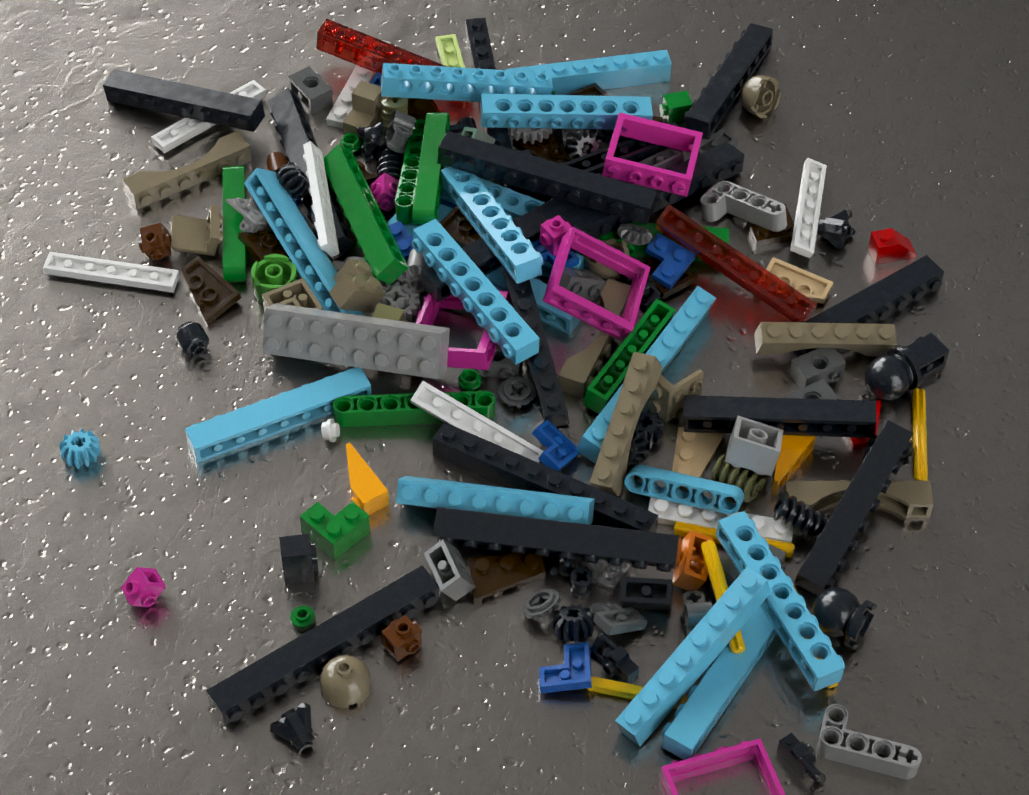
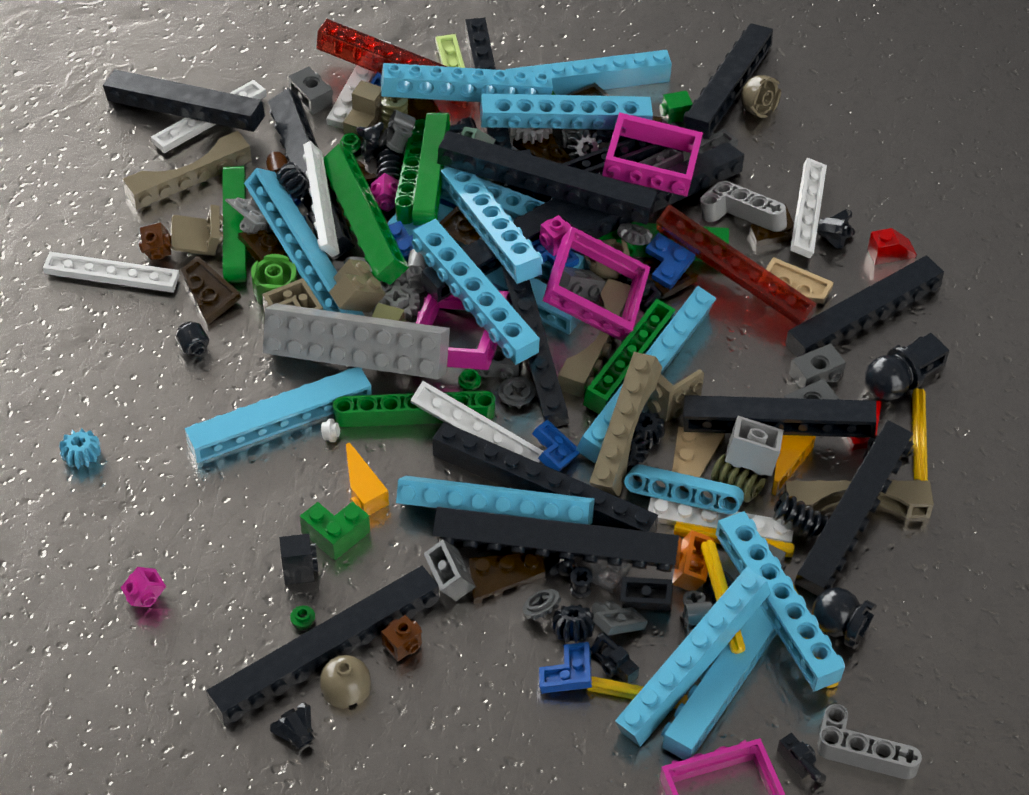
dark tan arch [754,322,897,356] -> none

